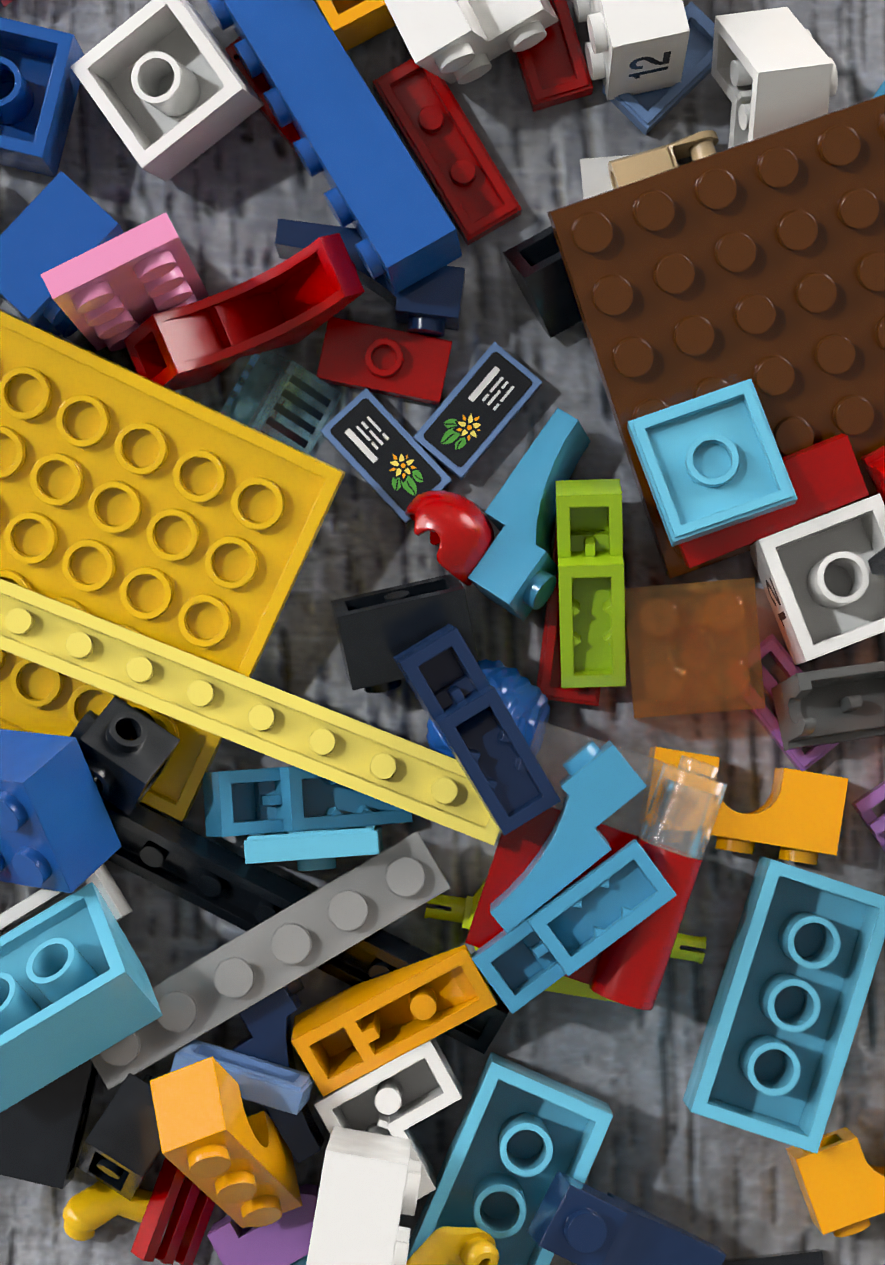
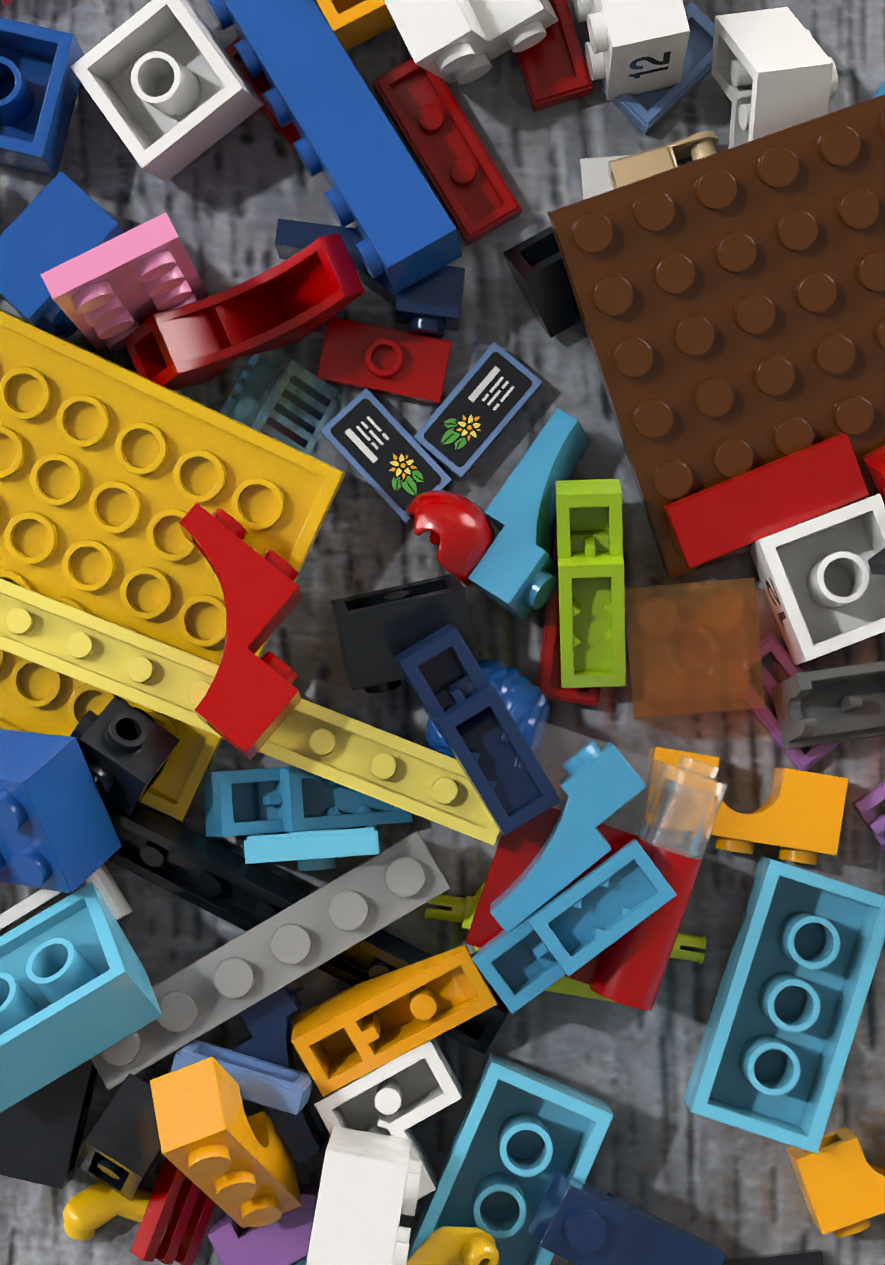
medium azure plate [627,379,798,547] -> none
none -> red arch [179,503,301,760]

